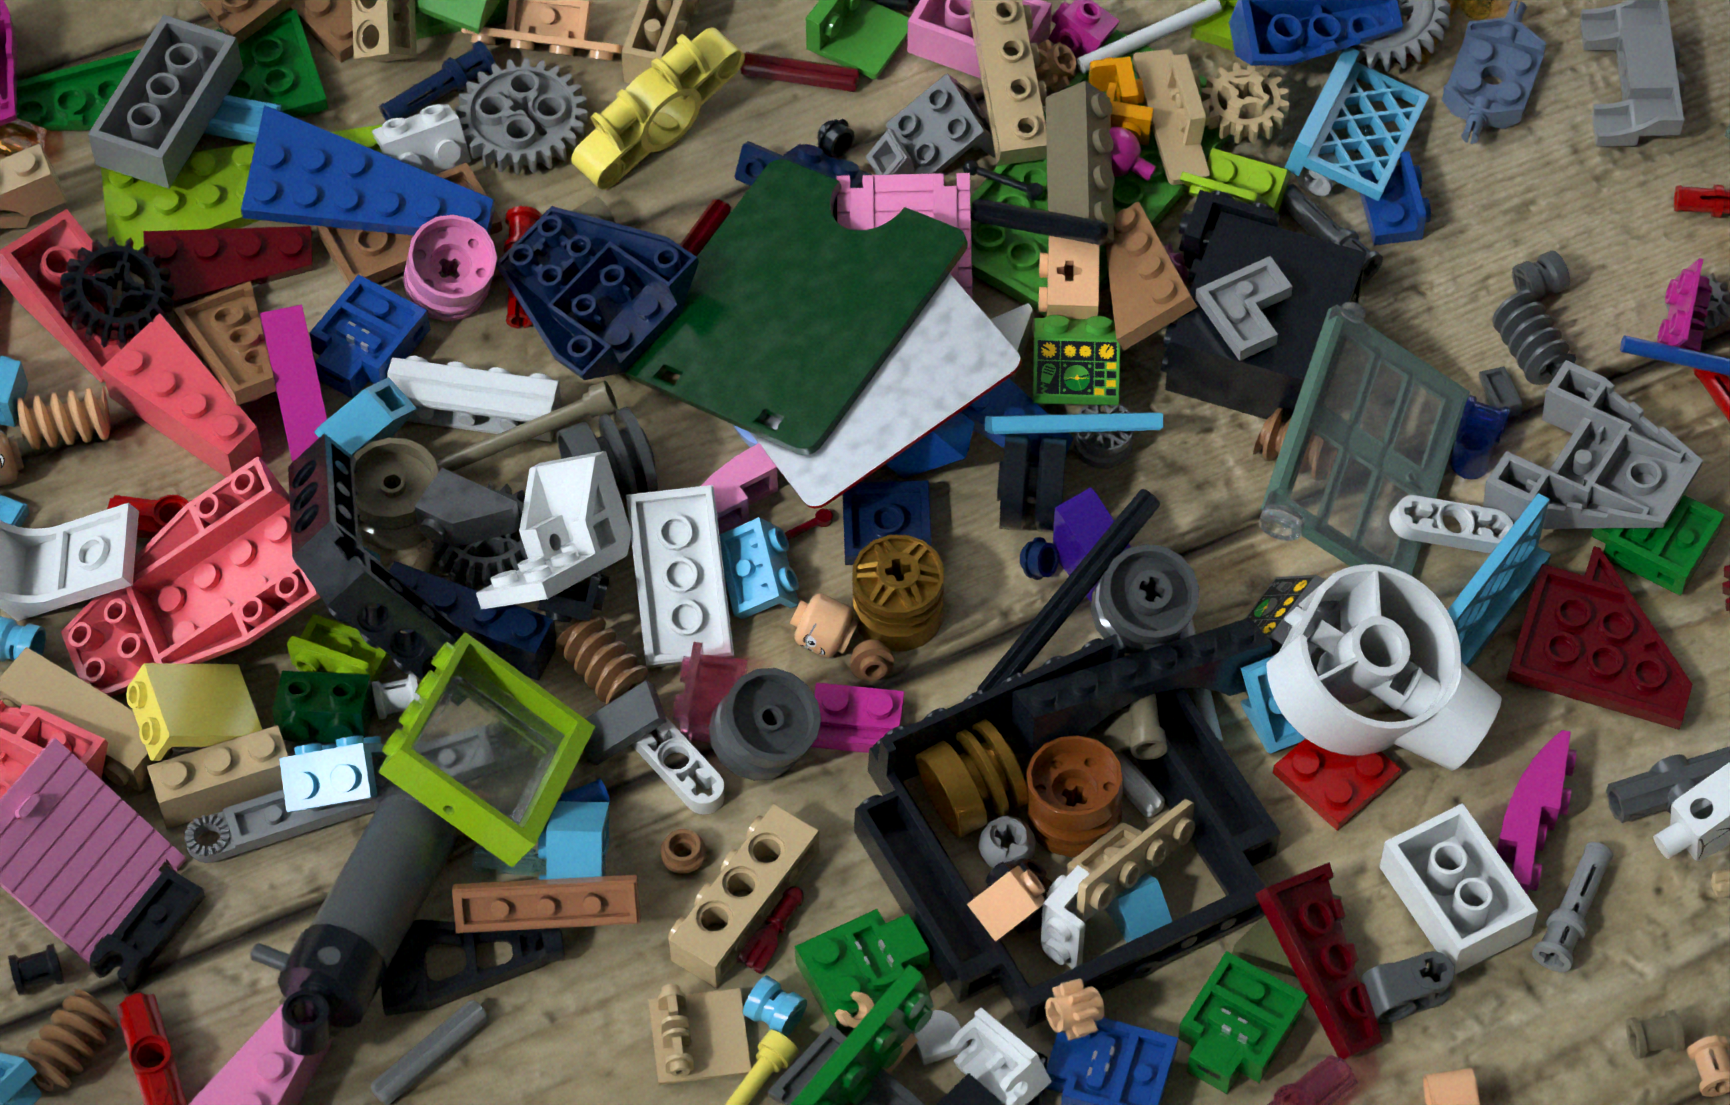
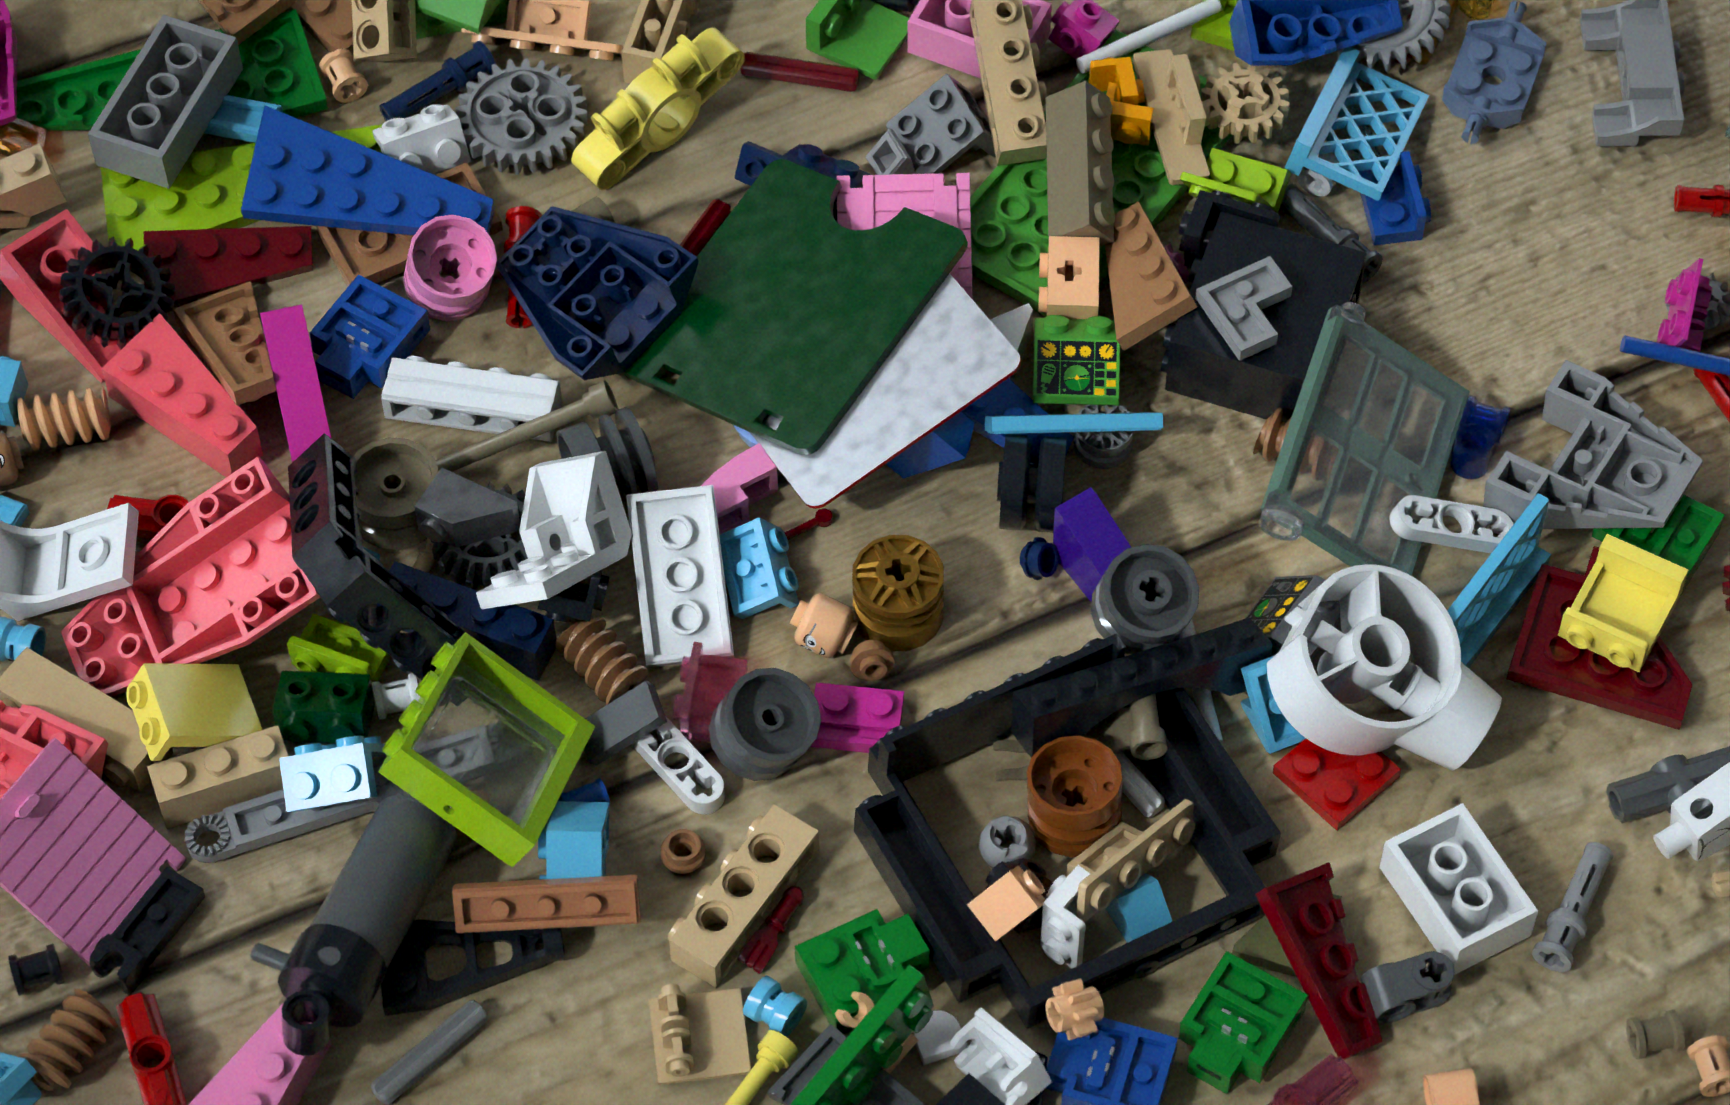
medium azure slope [314,377,417,456] -> none
clear light blue axle [472,845,547,876] -> none
black plate [817,119,855,157] -> none
dark blue plate [842,480,932,565] -> none
pearl gold wheel [915,719,1029,838] -> none
black hinge [963,160,1043,201] -> none
black axle [971,199,1110,245] -> none
black axle [977,489,1160,692] -> none
light nougat gear [1035,39,1076,93] -> none
dark pink piece [1109,127,1156,181] -> none
dark grey piece [1479,366,1523,420] -> none
dark grey piece [1492,290,1576,385] -> none
dark pink slope [1496,730,1577,895] -> none
dark grey wheel [1512,250,1570,301] -> none
none -> light nougat bush [319,49,368,103]
none -> light yellow panel [1558,534,1688,672]

